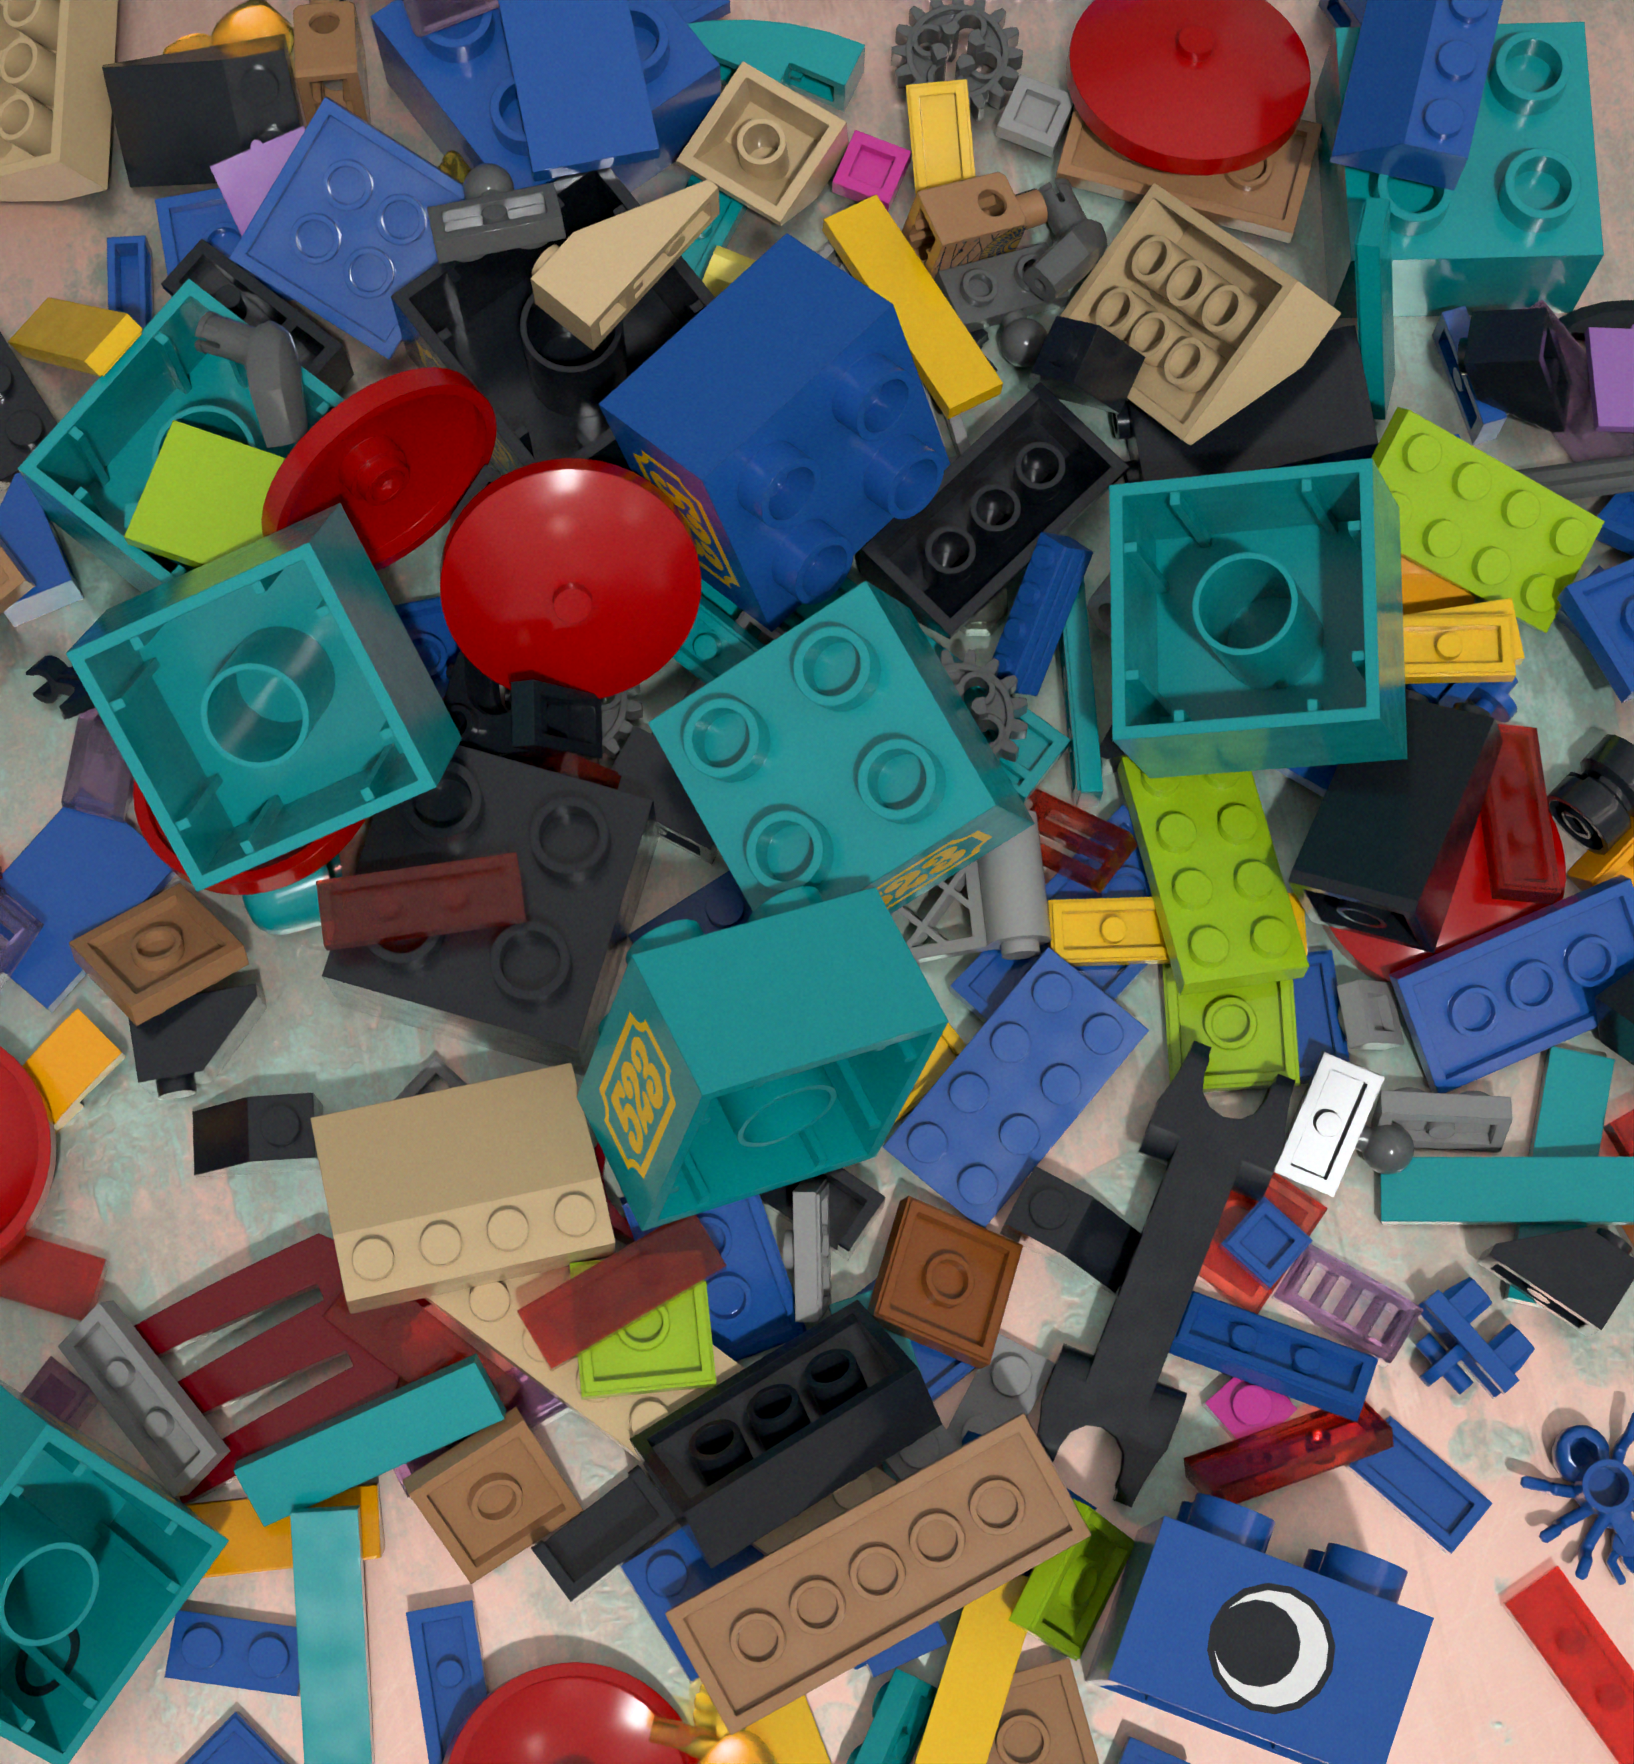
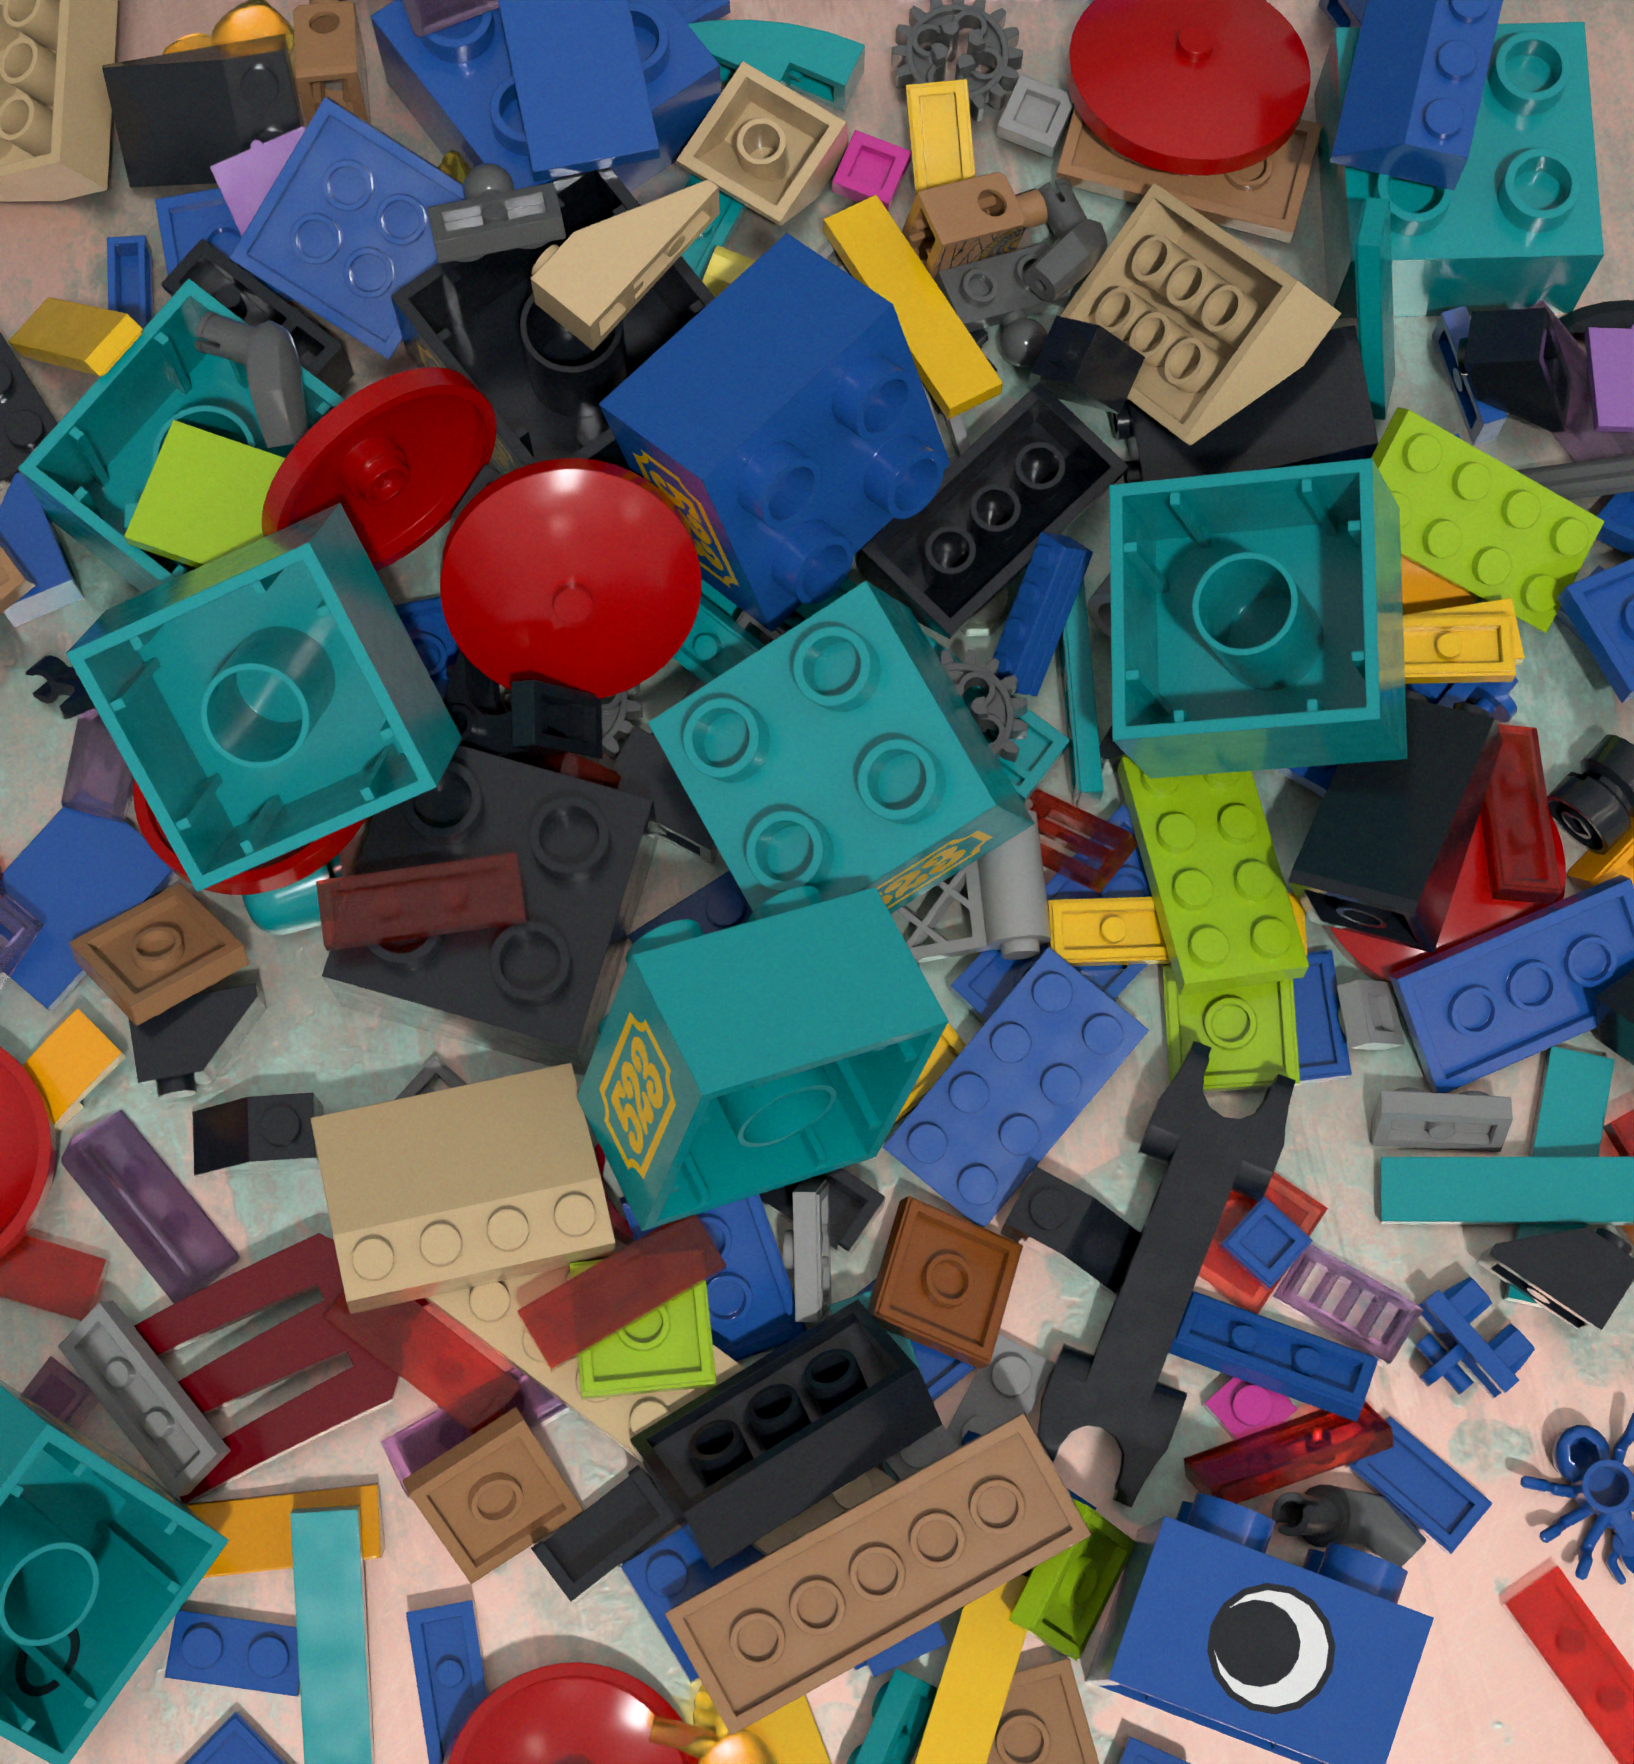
teal tile [233,1353,506,1527] -> none
plate [1274,1050,1414,1197] -> none
none -> clear purple slope [61,1110,240,1304]
none -> dark grey arm [1272,1484,1427,1567]

